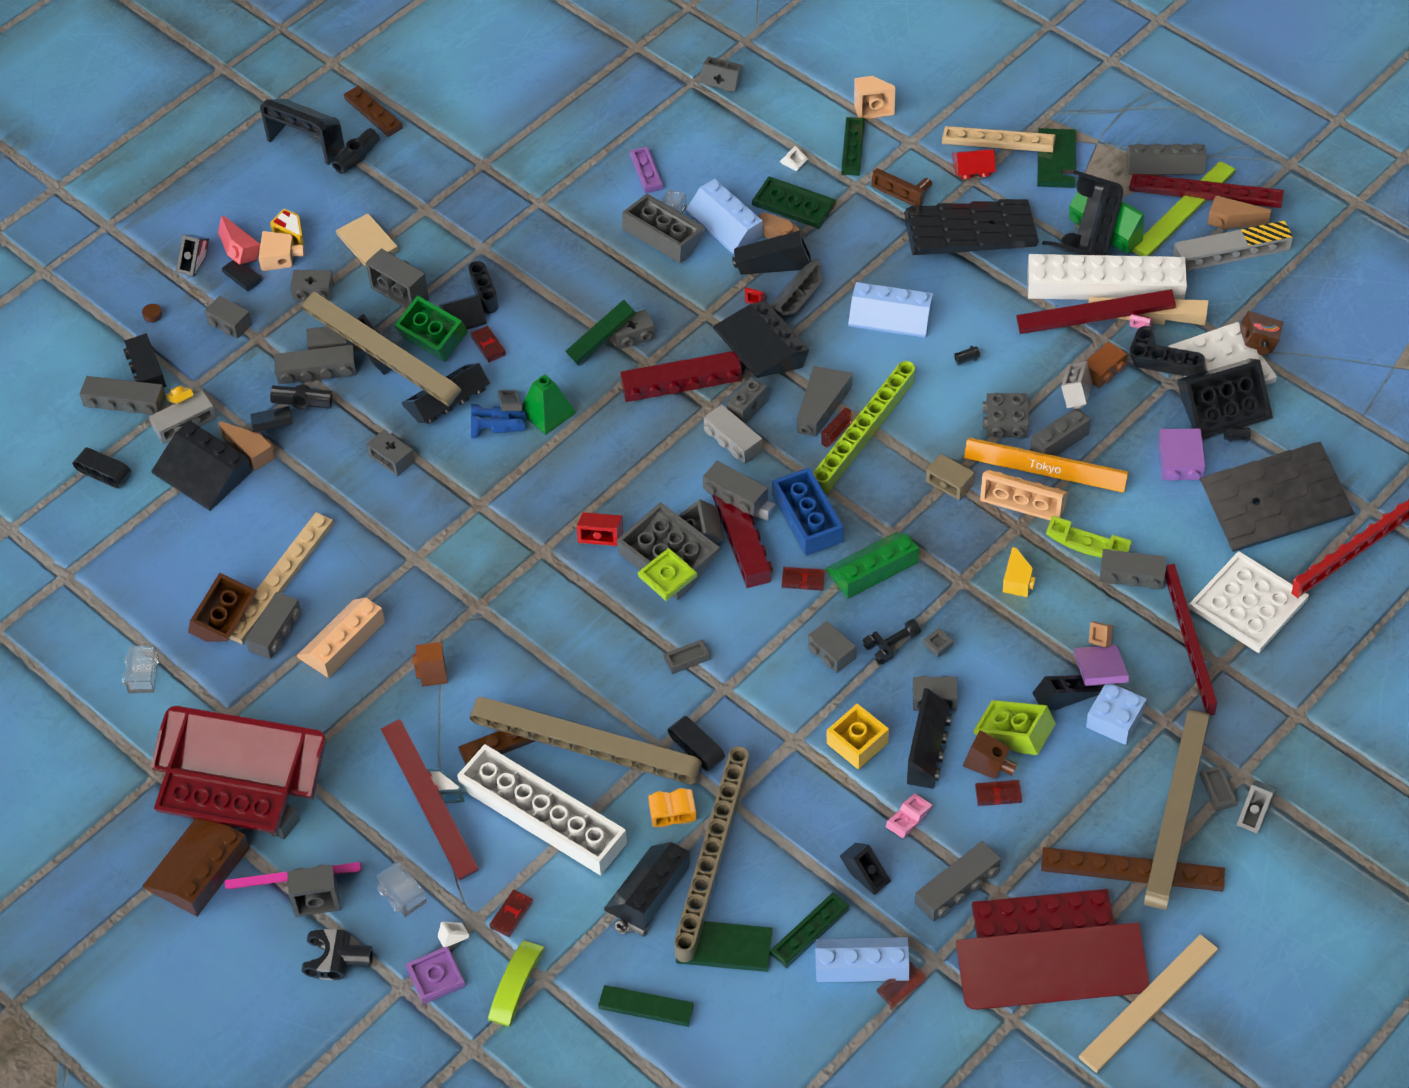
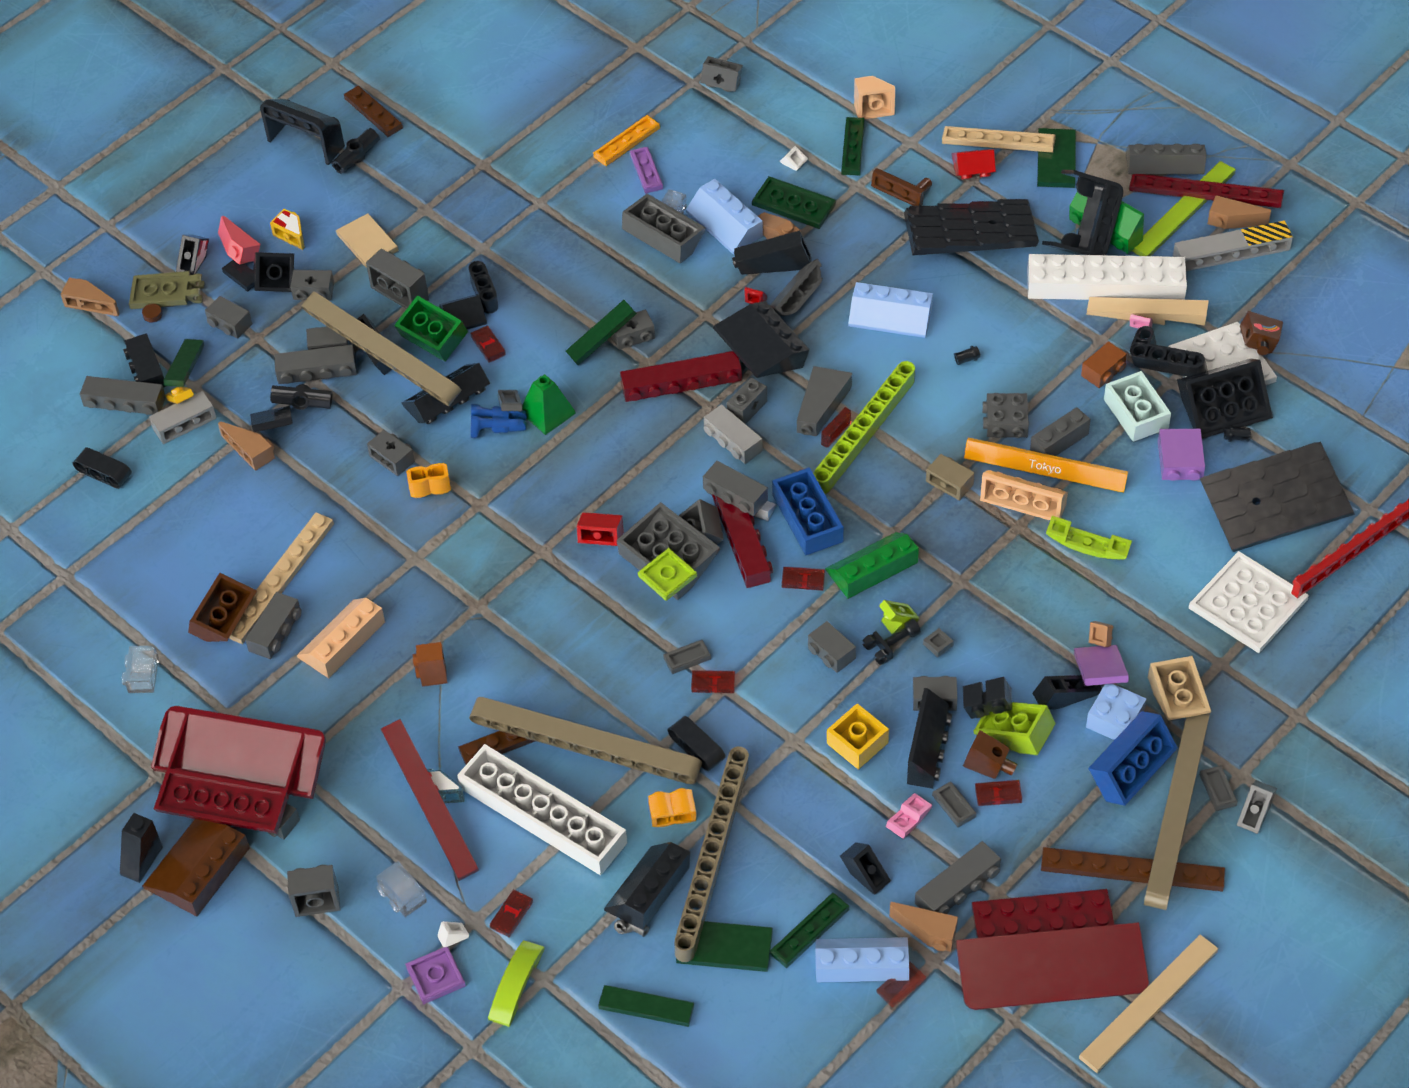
black slope [151,420,252,511] -> none
dark pink tile [225,862,362,889] -> none
light nougat torso [259,231,305,271] -> none
black connector [301,929,373,980] -> none
yellow slope [1003,547,1036,597] -> none
dark red tile [1016,289,1176,334] -> none
light grey brick [1061,361,1093,409] -> none
dark grey brick [1099,549,1166,589] -> none
dark red tile [1165,564,1217,716] -> none
none -> medium nougat slope [61,277,120,316]
none -> black slope [120,813,163,883]
none -> olive tile [129,271,205,309]
none -> dark green tile [164,339,204,387]
none -> black slope [253,252,294,292]
none -> light orange brick [406,463,451,498]
none -> light orange tile [593,115,660,166]
none -> clear red tile [691,670,735,693]
none -> lime slope [879,600,920,634]
none -> medium nougat slope [889,902,958,951]
none -> dark grey tile [932,781,976,827]
none -> black piece [963,677,1012,719]
none -> blue brick [1088,711,1178,806]
none -> light aqua brick [1104,371,1171,442]
none -> tan slope [1148,656,1211,721]

